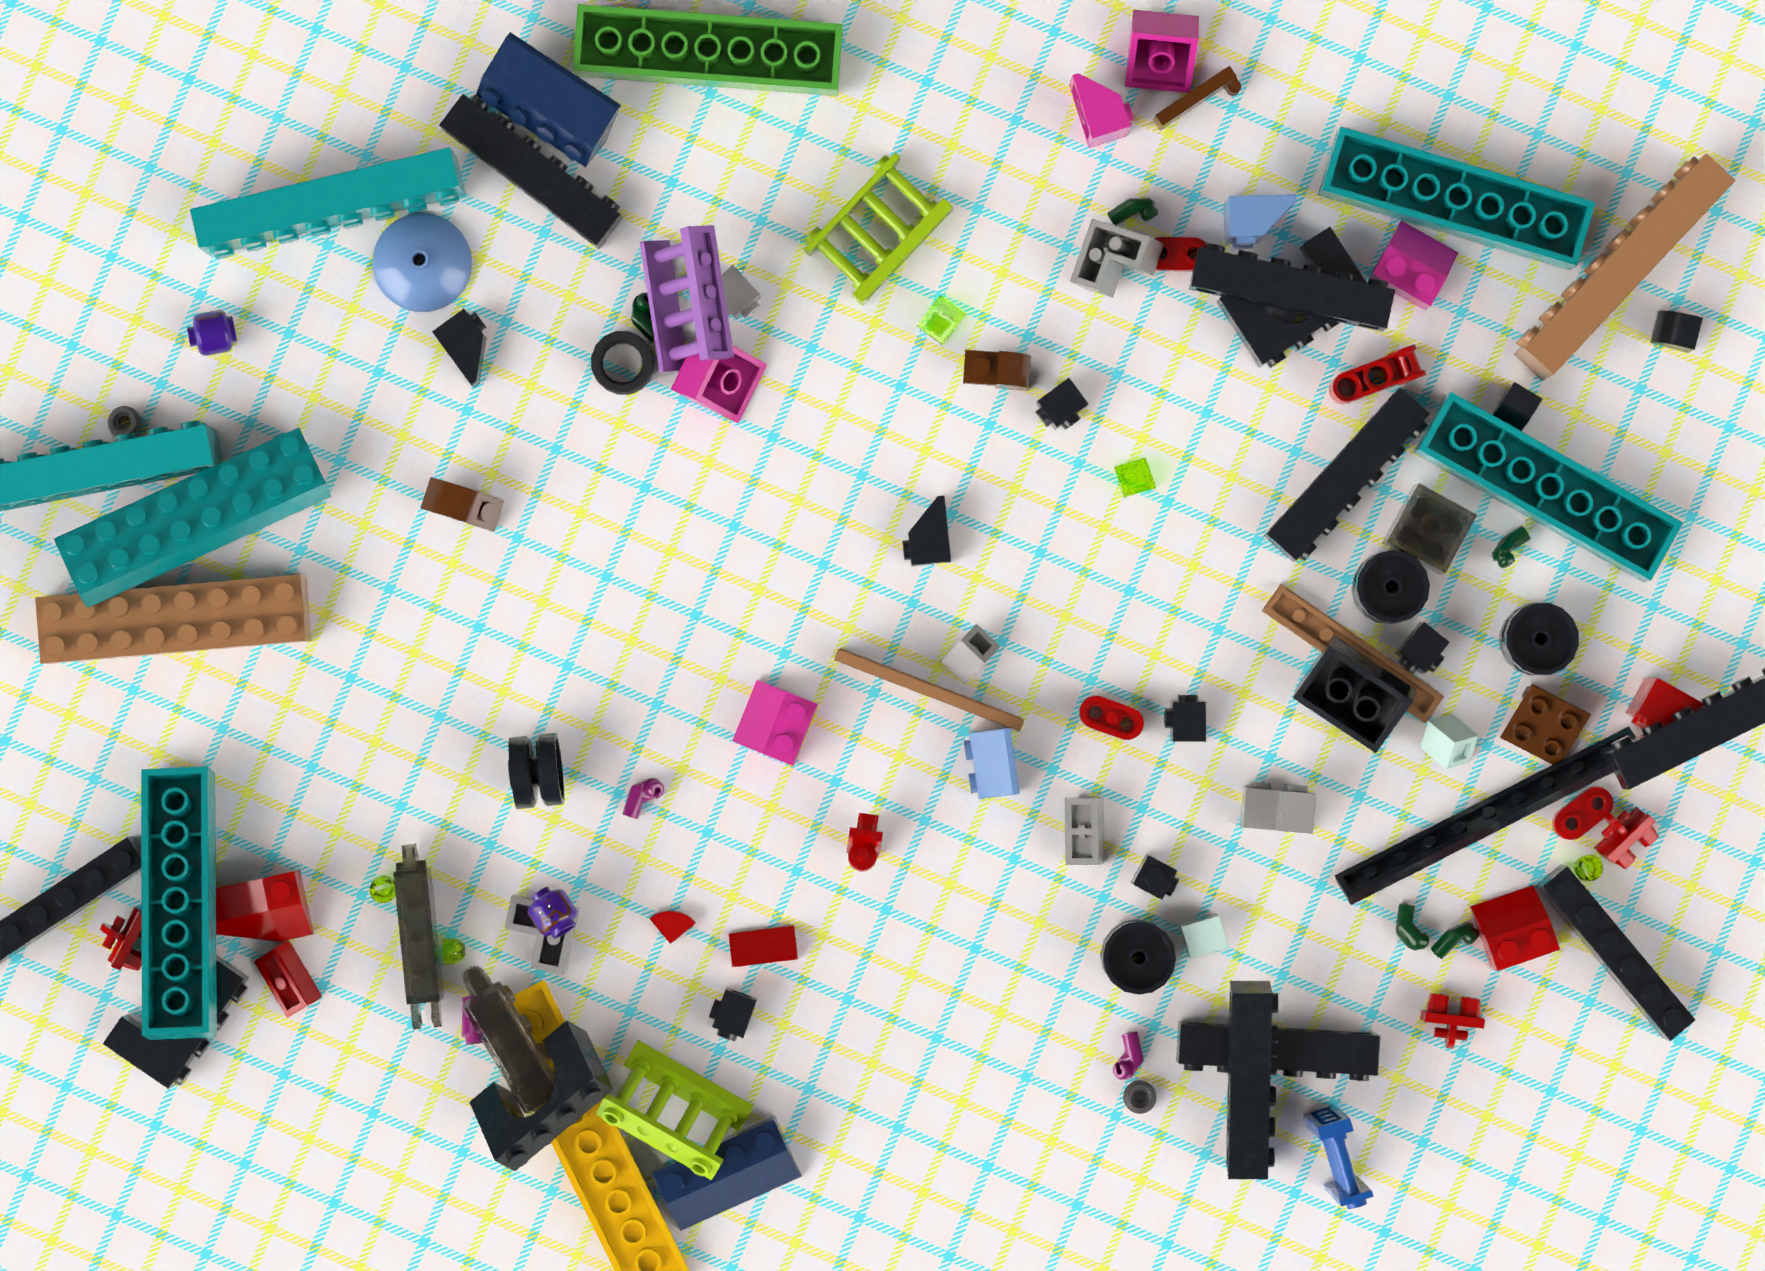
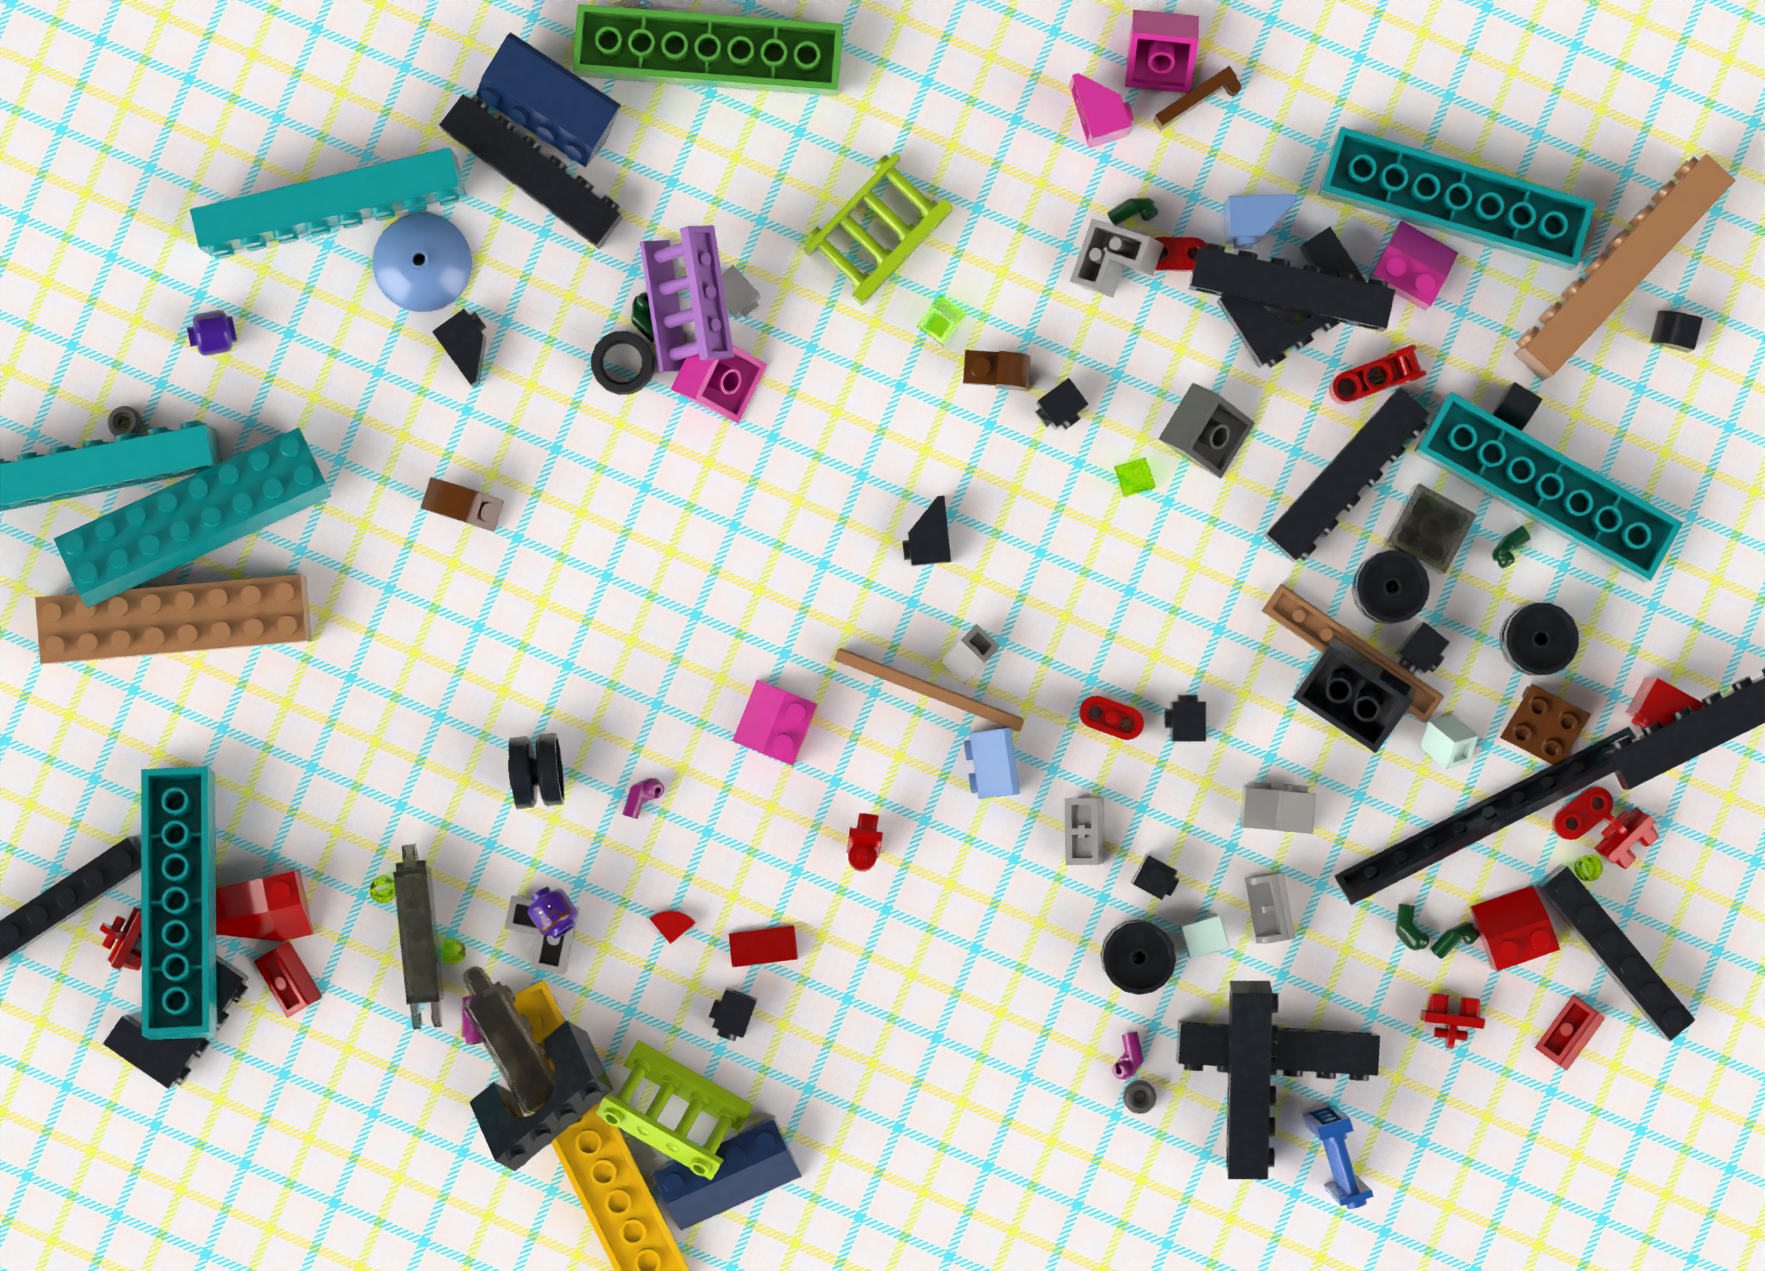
none -> dark grey slope [1159,383,1255,479]
none -> light grey hinge [1245,872,1296,944]
none -> red slope [1534,994,1605,1071]

